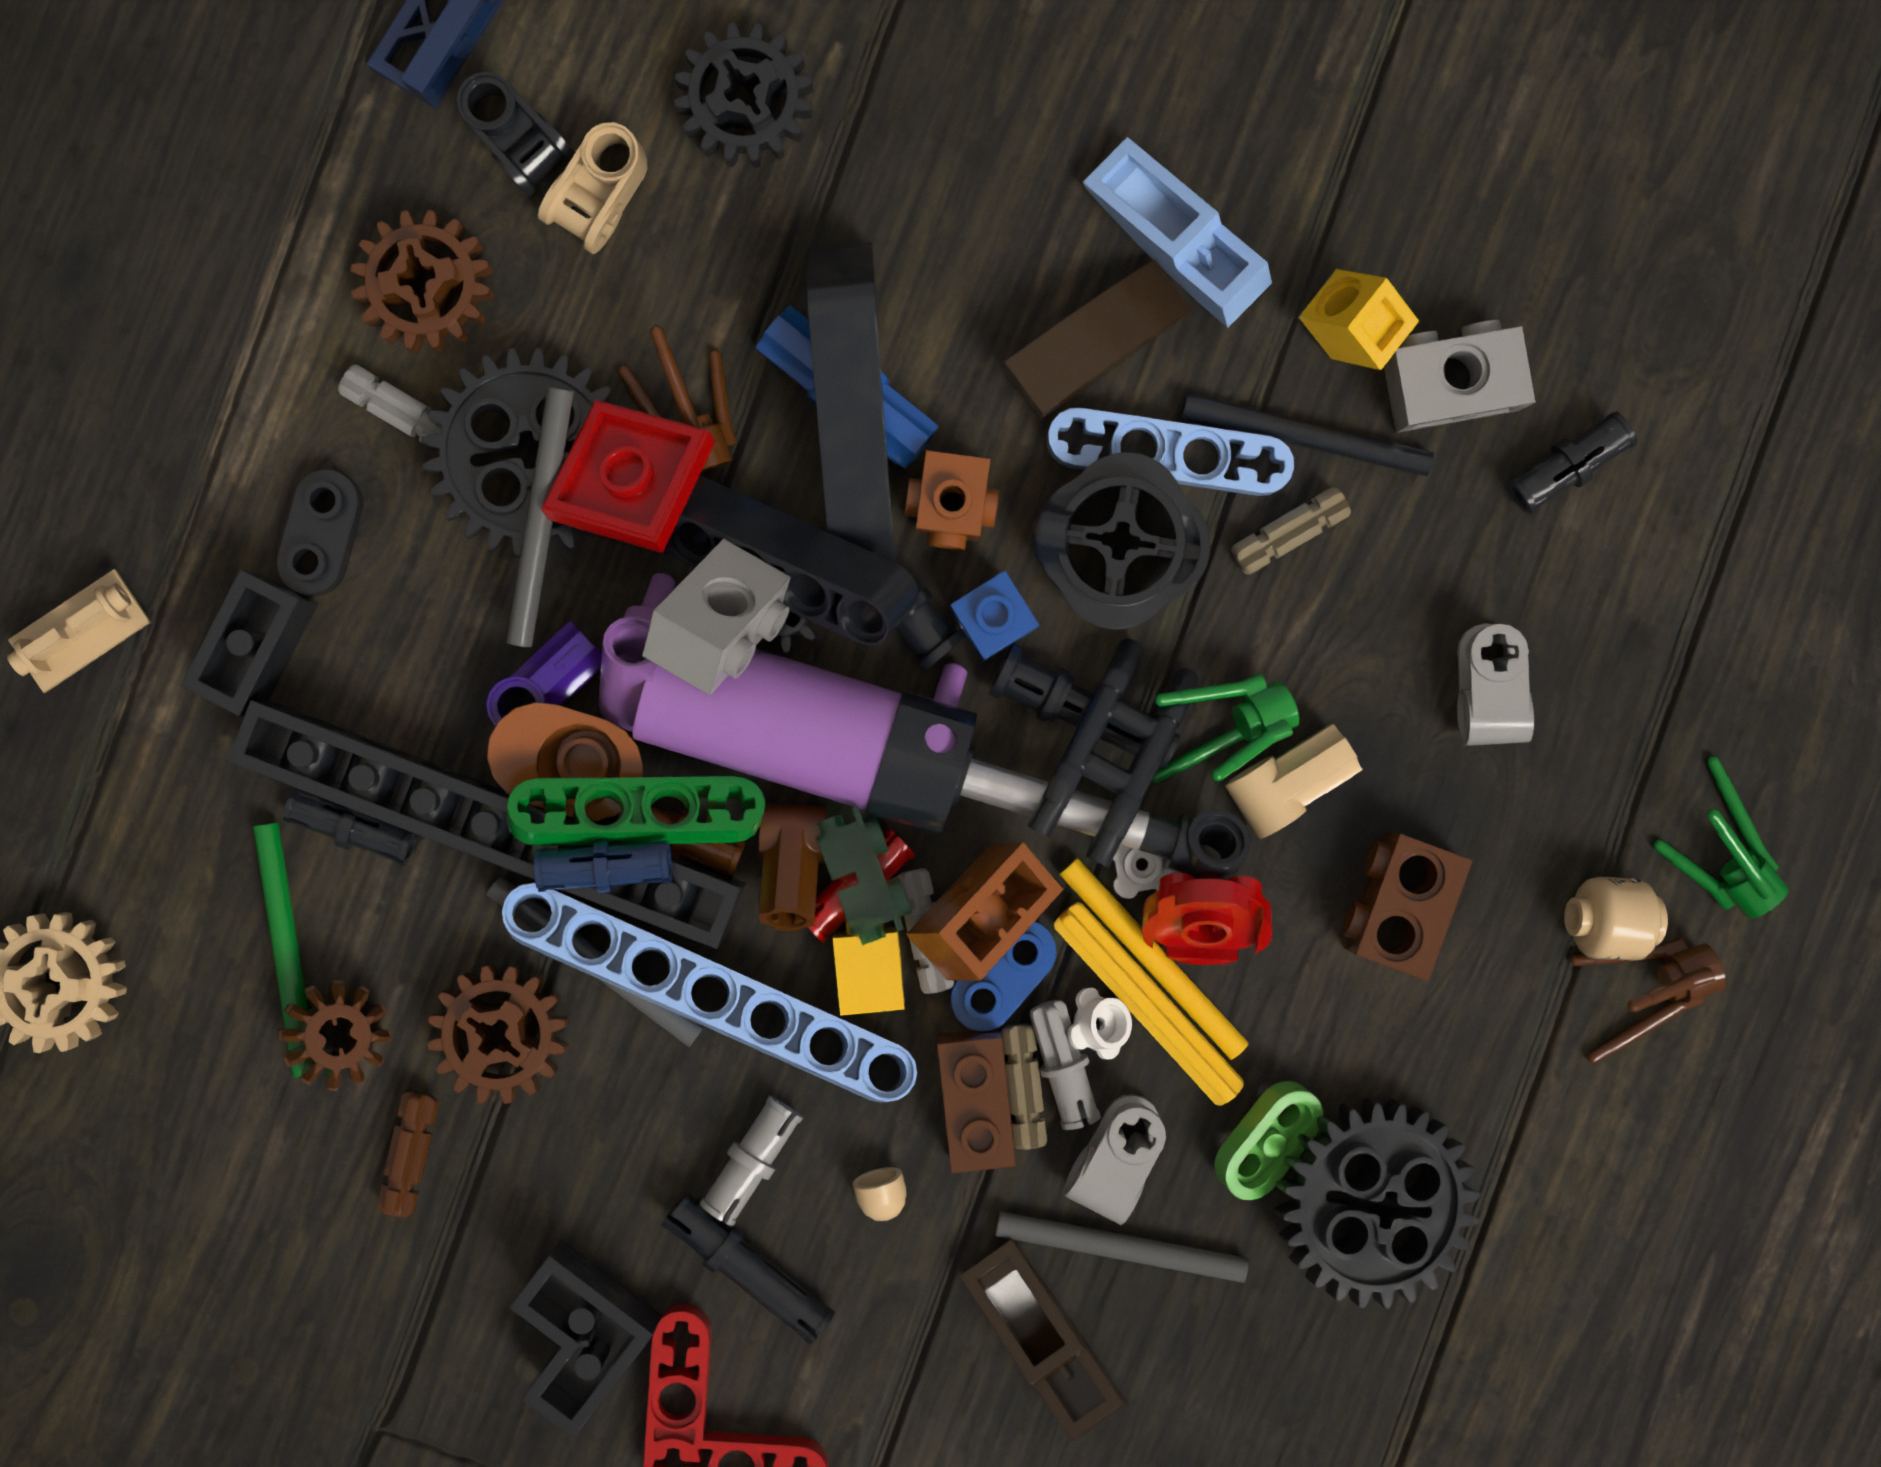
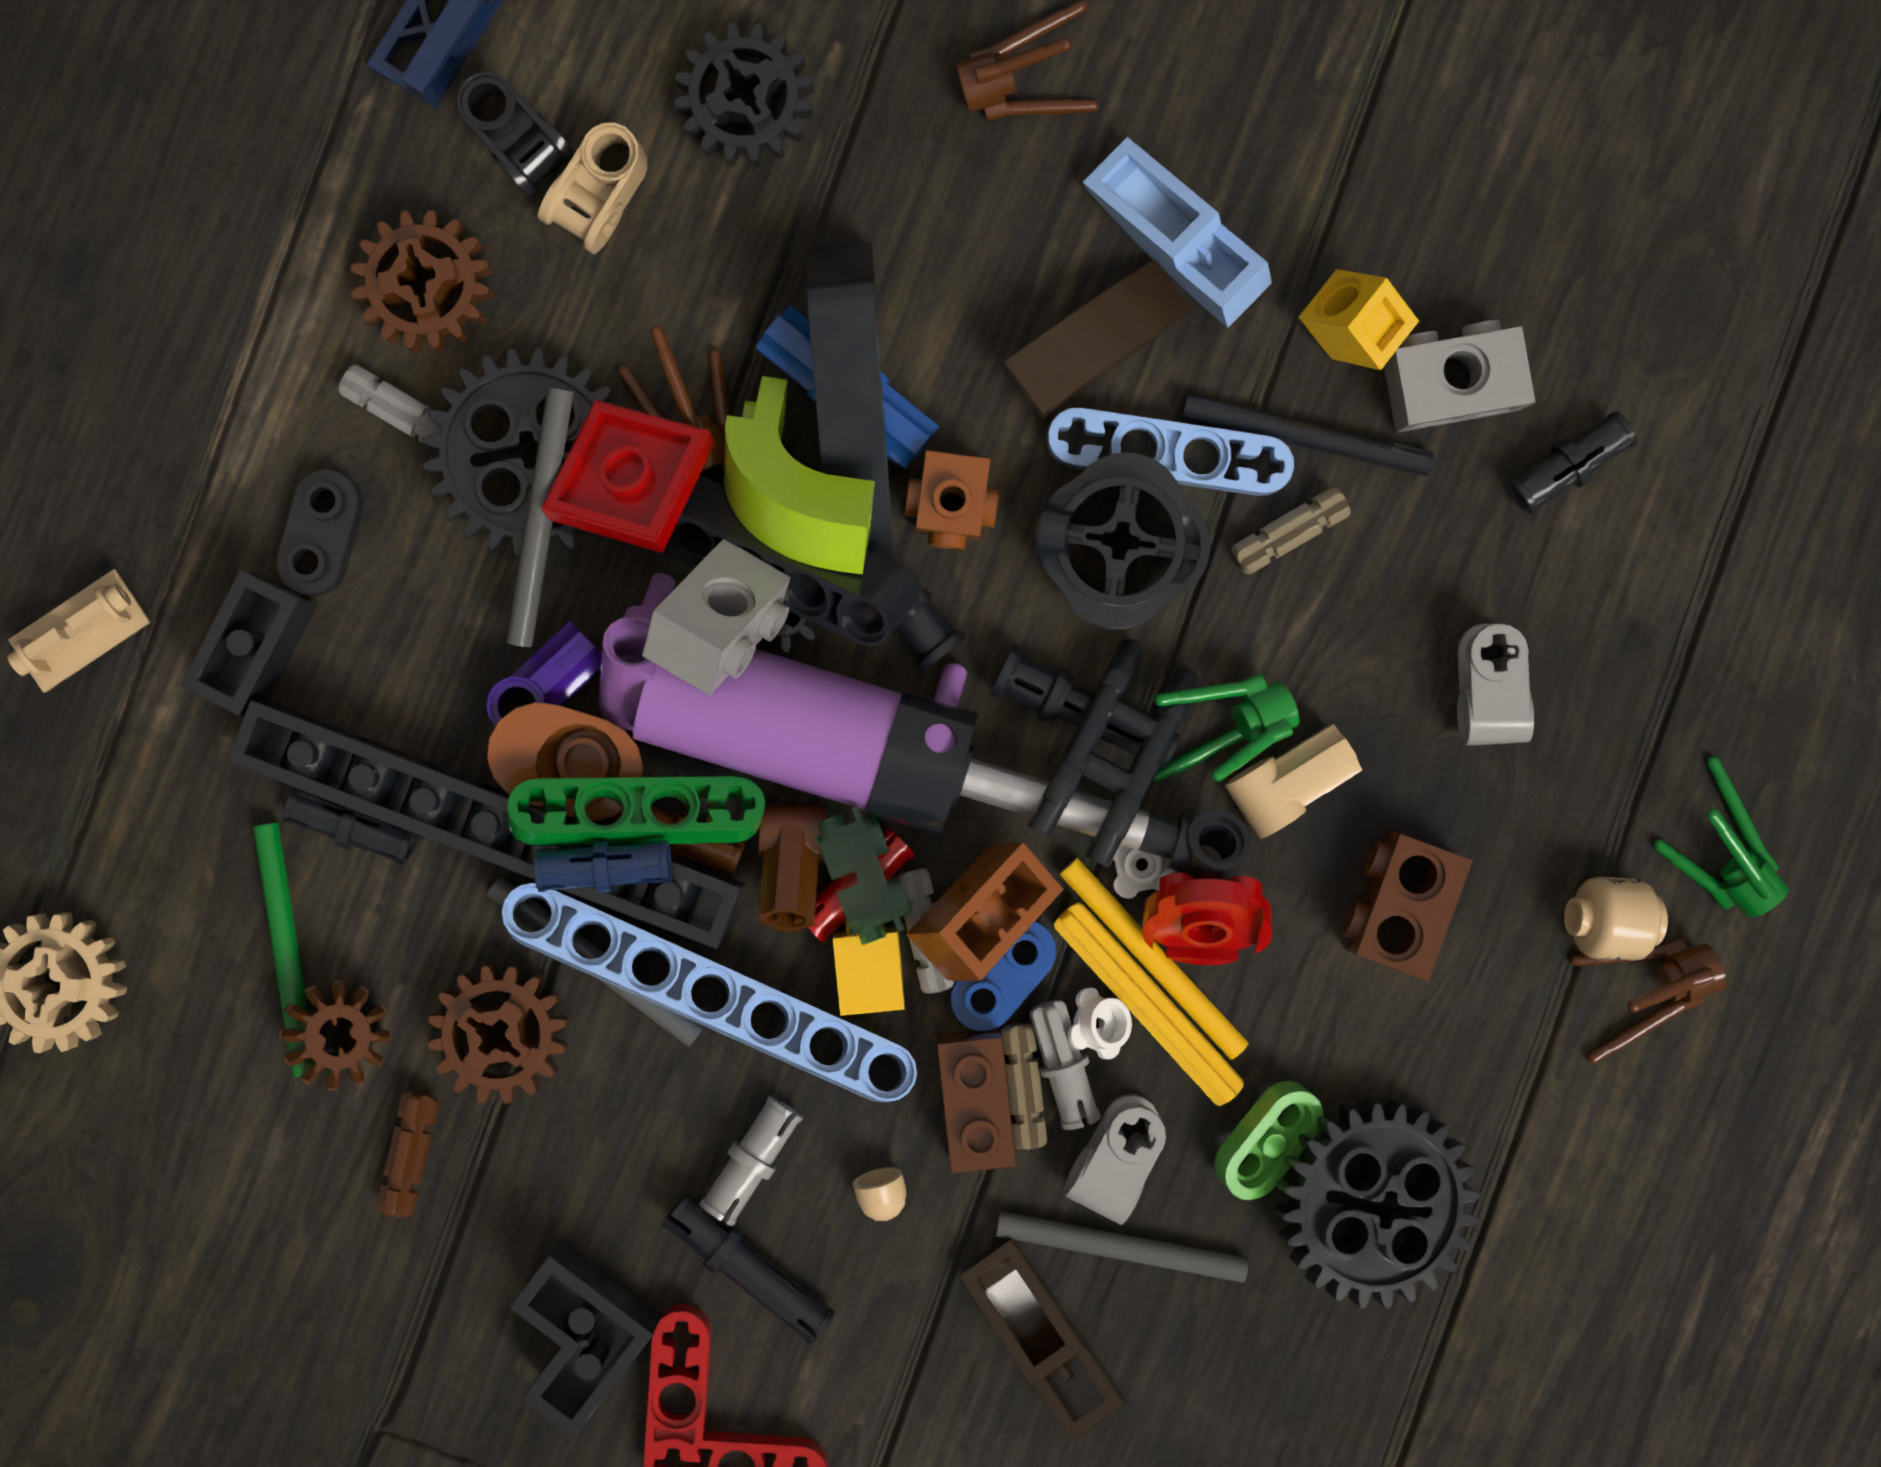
blue brick [950,571,1040,662] -> none
none -> lime arch [724,376,875,575]
none -> reddish brown plant [955,0,1099,121]

